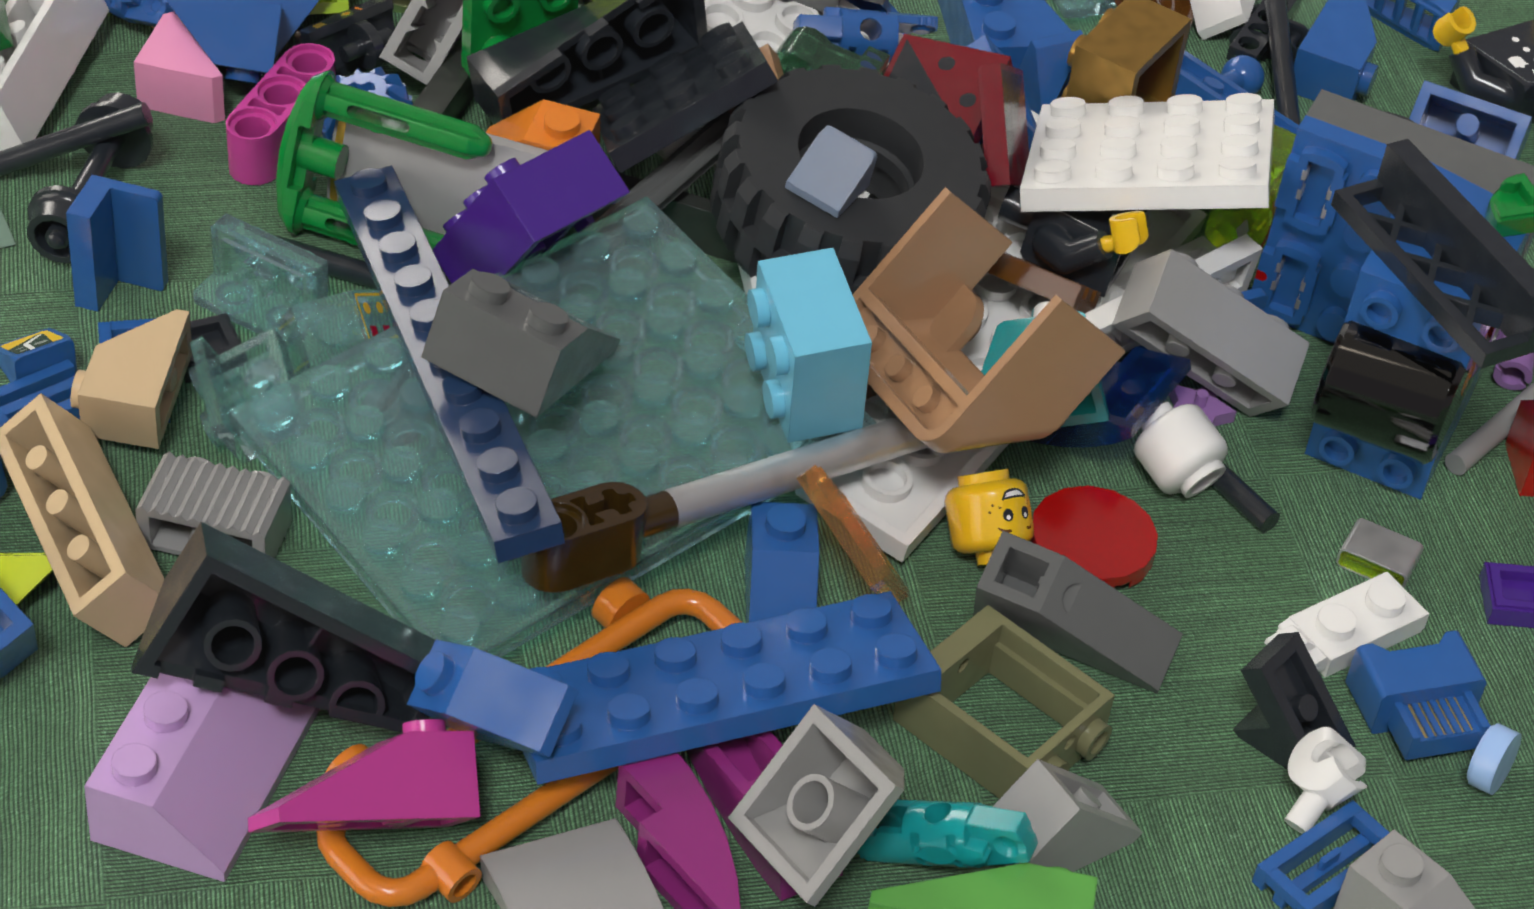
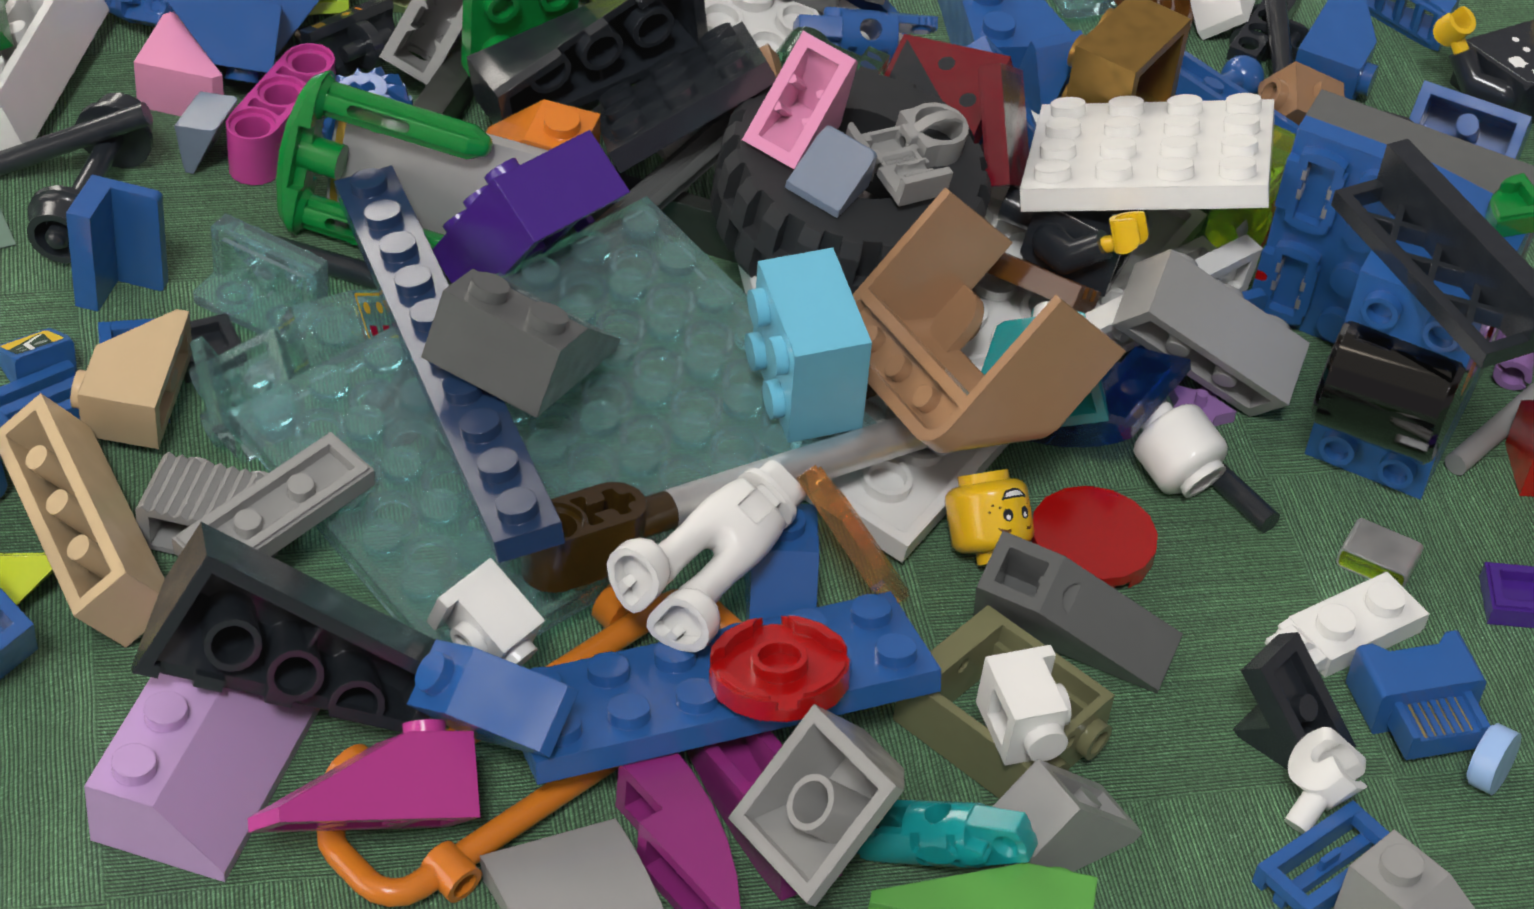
none -> light grey tile [172,432,375,557]
none -> sand blue slope [174,91,237,174]
none -> white brick [426,558,545,666]
none -> white piece [607,460,806,653]
none -> red tile [709,615,850,722]
none -> bright pink slope [742,31,858,169]
none -> light grey piece [846,102,969,206]
none -> white brick [976,645,1071,766]
none -> medium nougat bracket [1258,61,1345,125]

